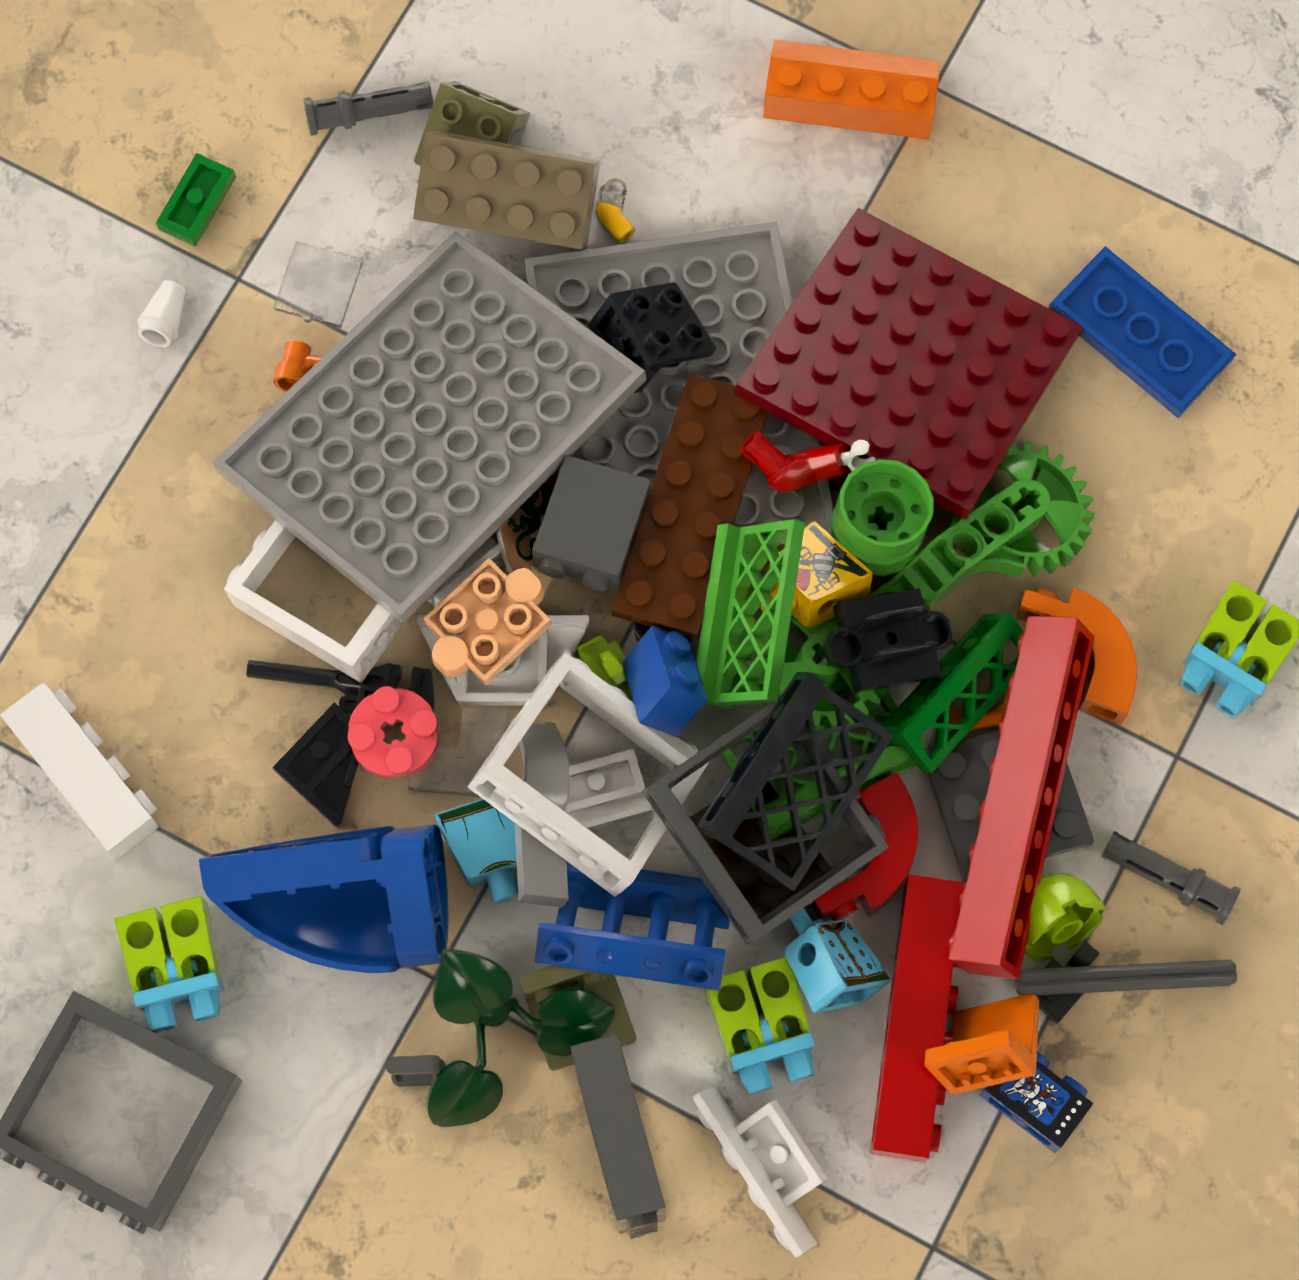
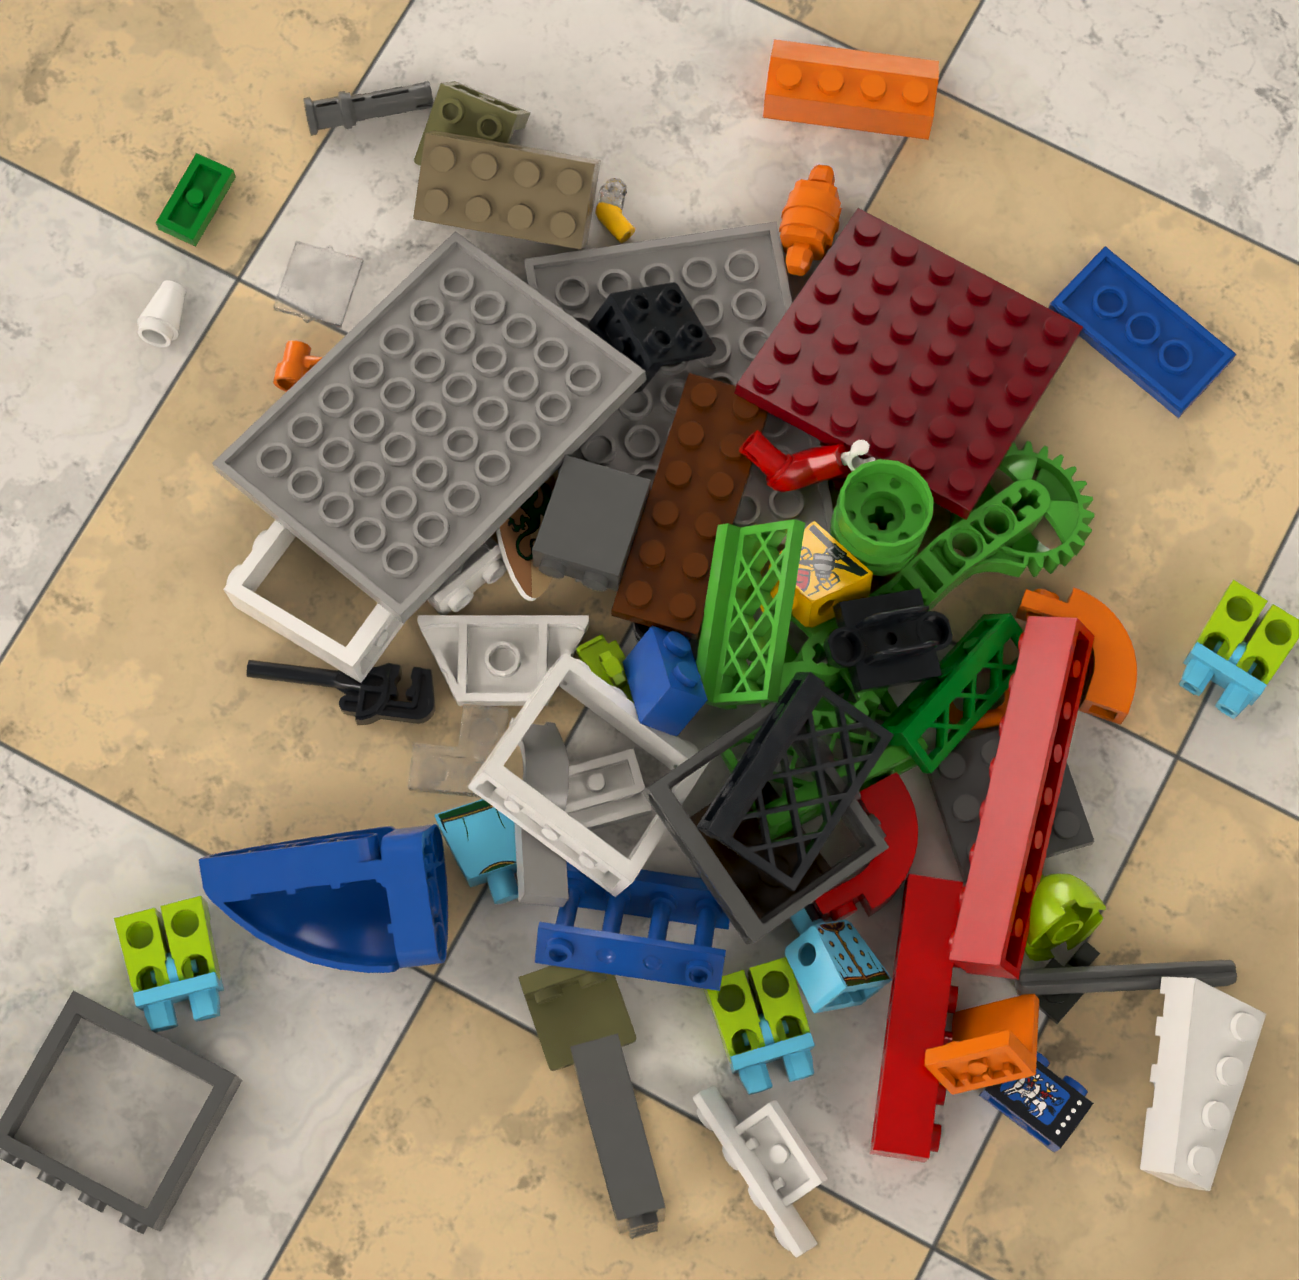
white brick [0,681,159,860] -> none
black wing [272,702,359,828] -> none
coral plate [348,687,439,779] -> none
dark grey piece [385,1055,446,1087] -> none
light nougat piece [423,558,552,686] -> none
dark green plant [427,948,615,1127] -> none
dark grey pin [1101,831,1241,925] -> none
none -> orange piece [779,164,842,276]
none -> white wedge [1140,977,1266,1191]

